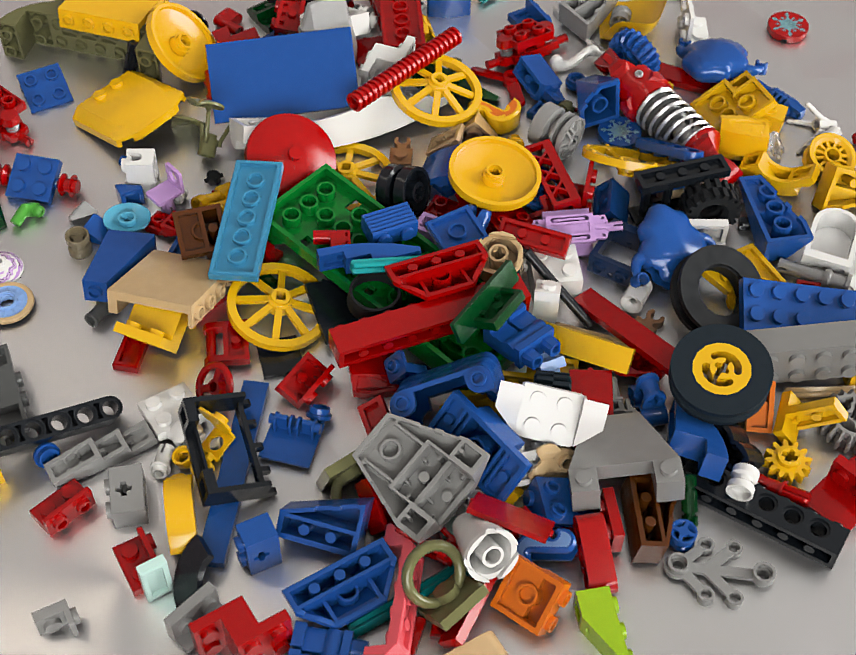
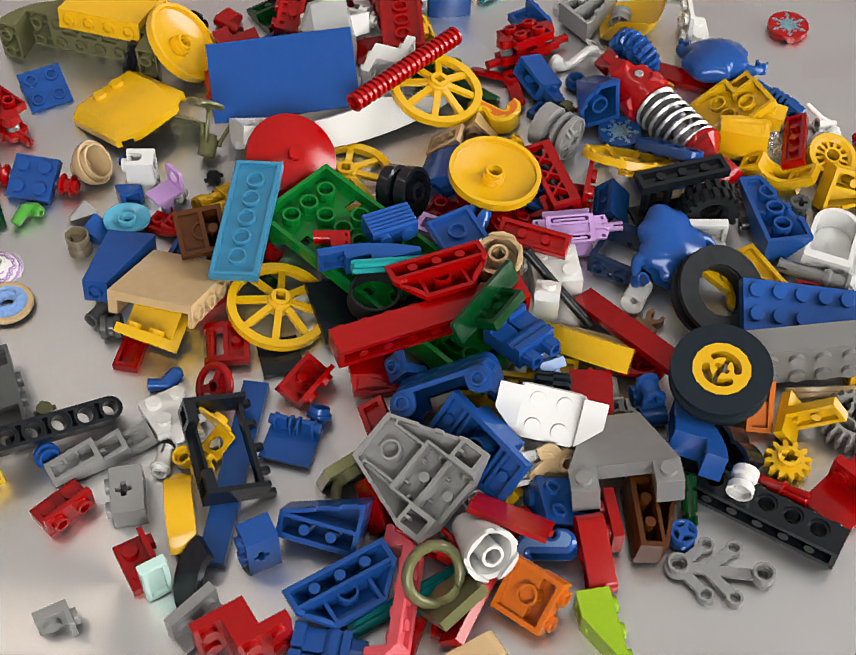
medium nougat plate [389,137,413,166] -> none
none -> olive piece [33,401,57,416]
none -> tan piece [70,140,113,186]
none -> dark grey wheel [100,313,124,339]
none -> blue arm [147,366,184,391]
none -> red tile [781,112,809,171]
none -> dark grey bush [790,194,811,220]

